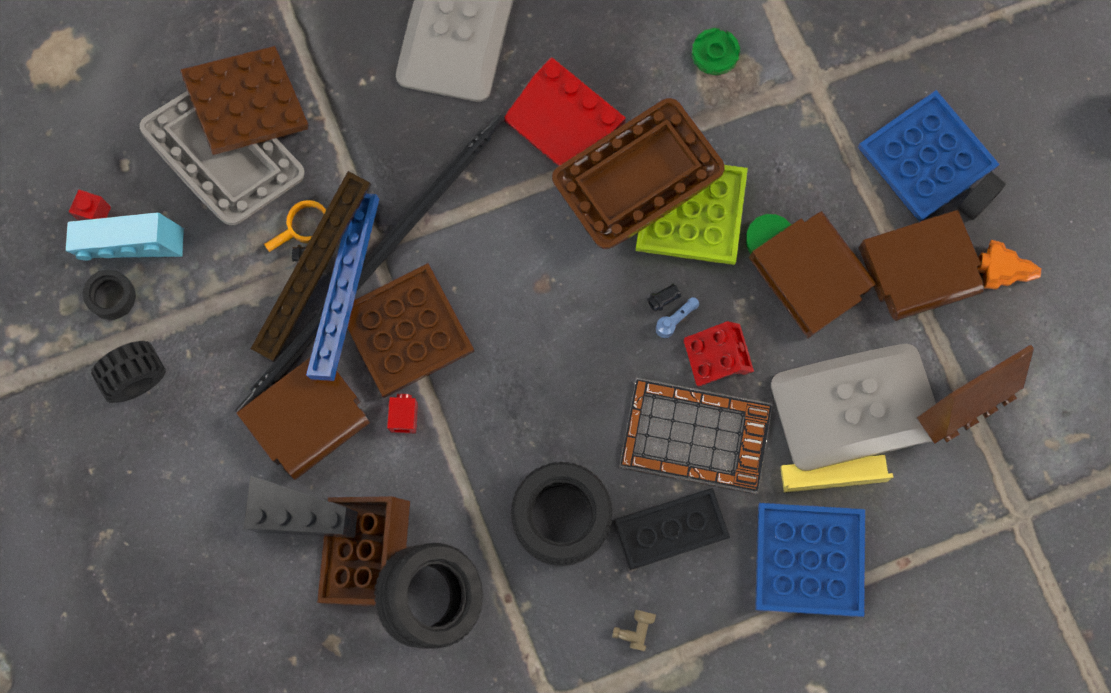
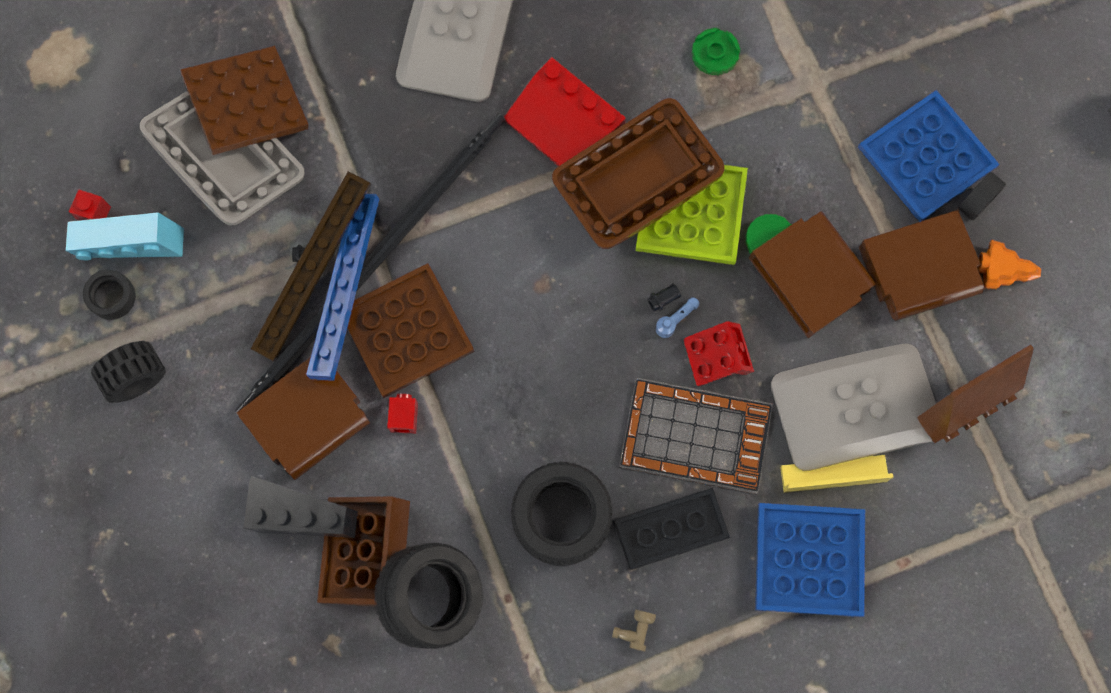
light orange piece [264,200,326,252] -> none

